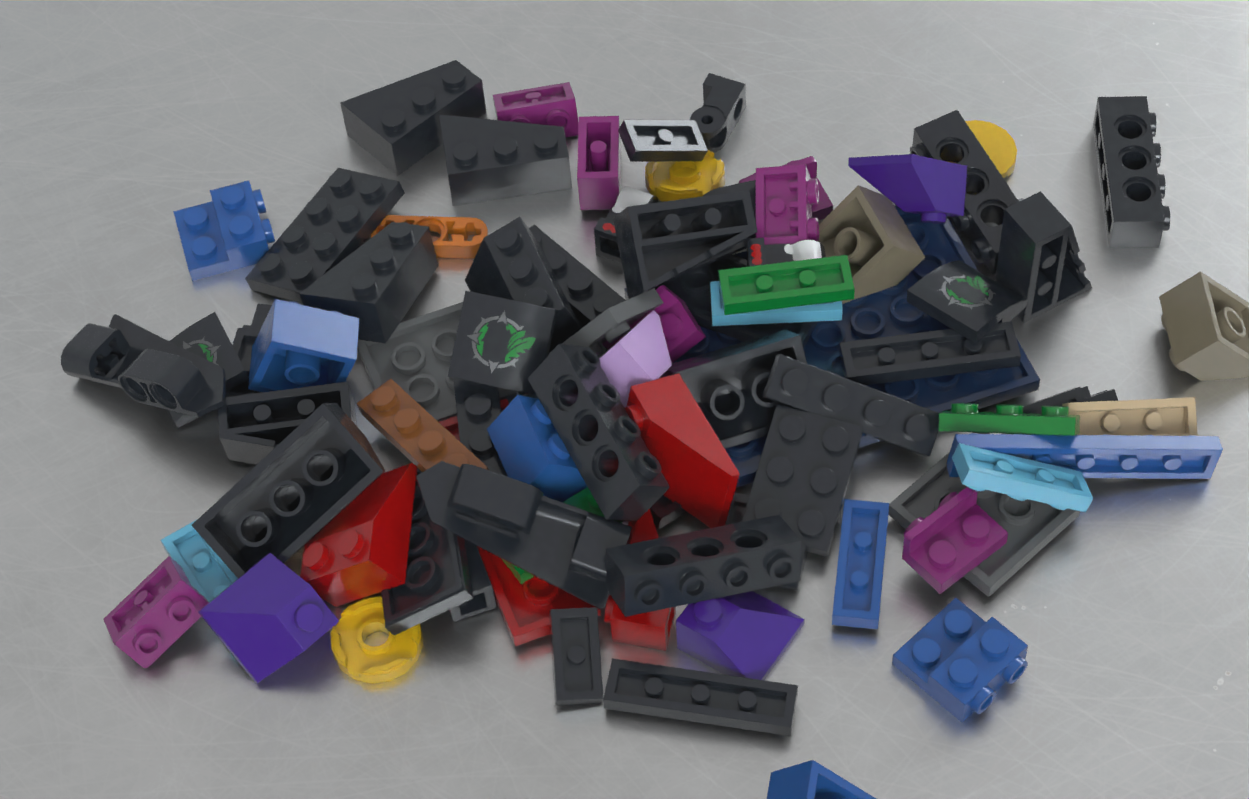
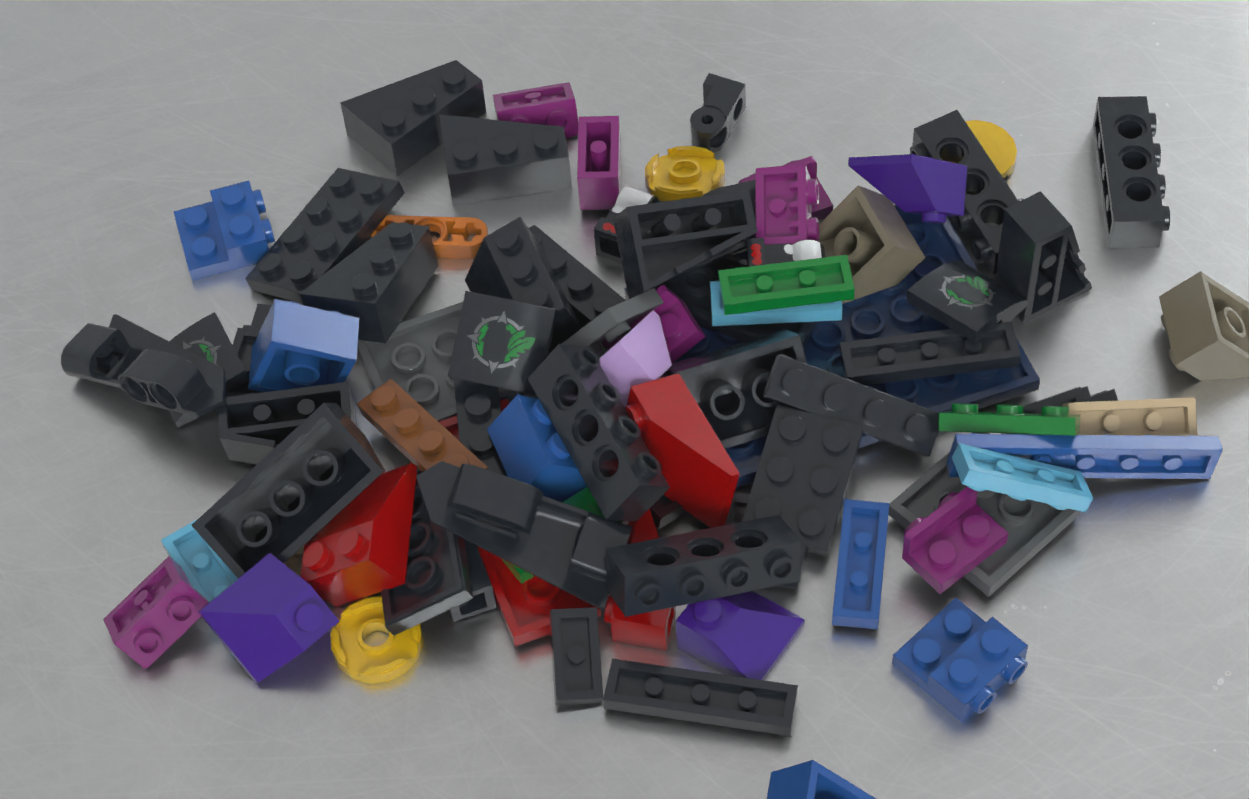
black plate [618,120,708,162] -> none

